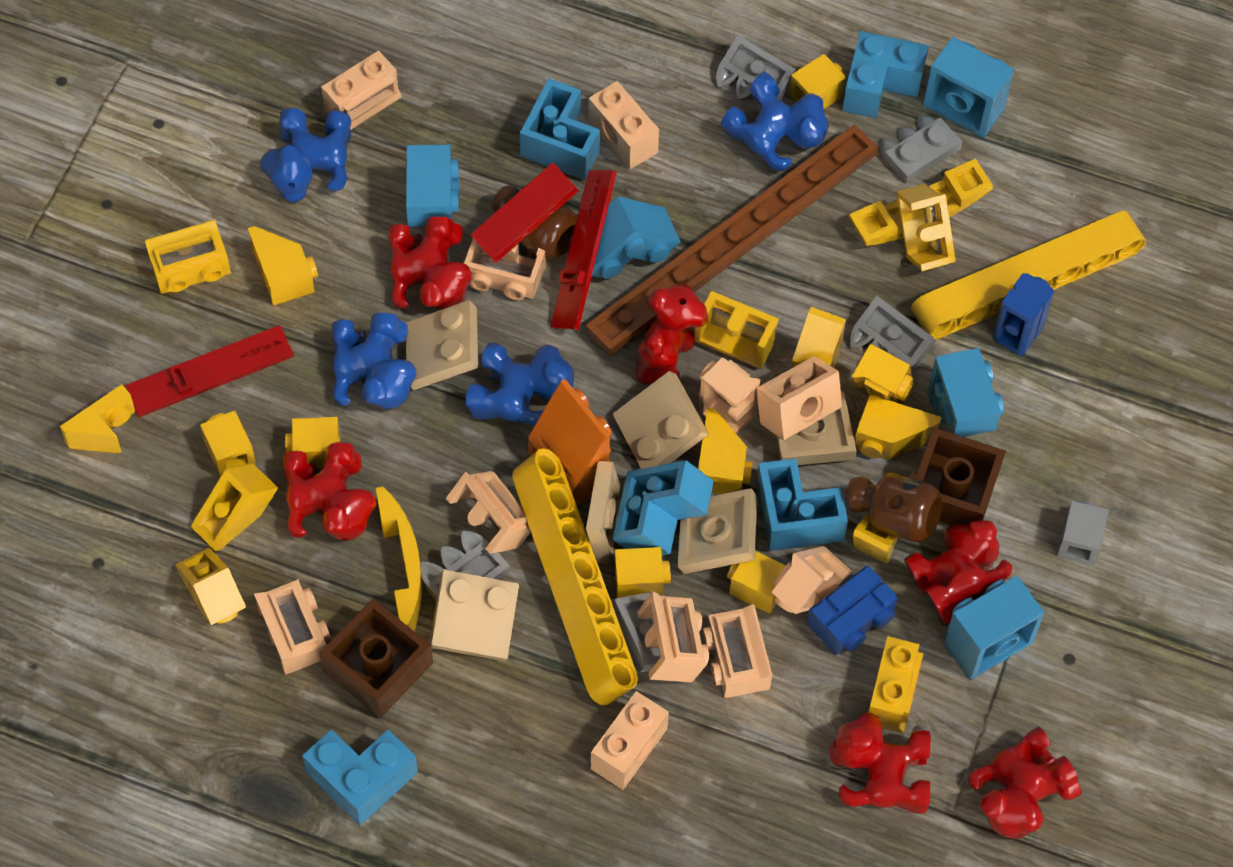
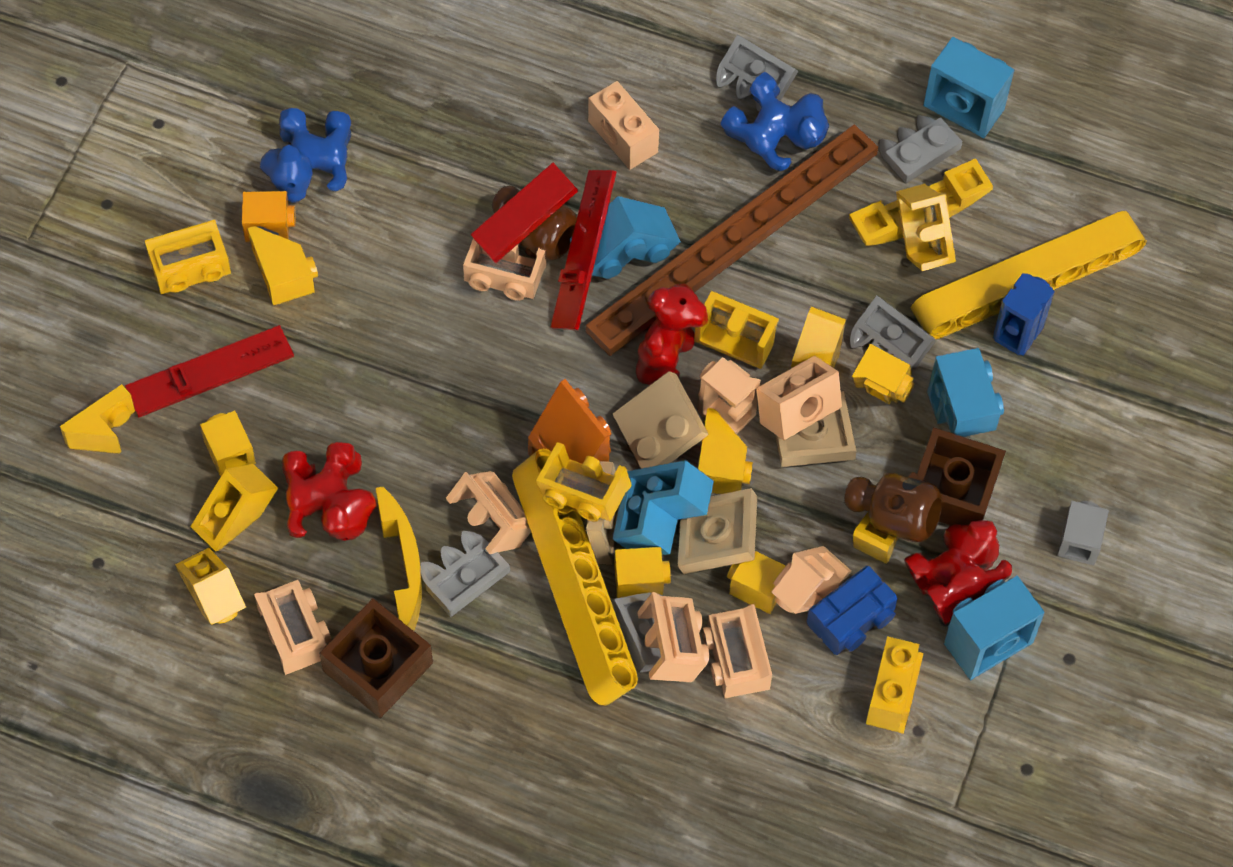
yellow brick [285,417,340,468] -> none
dark azure brick [302,729,418,826] -> none
light nougat window [321,50,402,130] -> none
blue animal [331,313,416,409] -> none
red animal [388,216,472,310] -> none
dark azure brick [406,145,460,227] -> none
tan plate [406,300,478,390] -> none
tan plate [430,569,519,661] -> none
blue animal [465,342,574,426] -> none
dark azure brick [520,78,600,181] -> none
light nougat brick [591,691,669,790] -> none
dark azure brick [756,458,848,551] -> none
yellow brick [789,54,846,109] -> none
red animal [829,712,931,814] -> none
dark azure brick [842,31,929,119] -> none
yellow slope [855,394,942,460] -> none
red animal [968,726,1082,839] -> none
none -> light orange brick [242,191,296,242]
none -> yellow window [536,442,632,522]

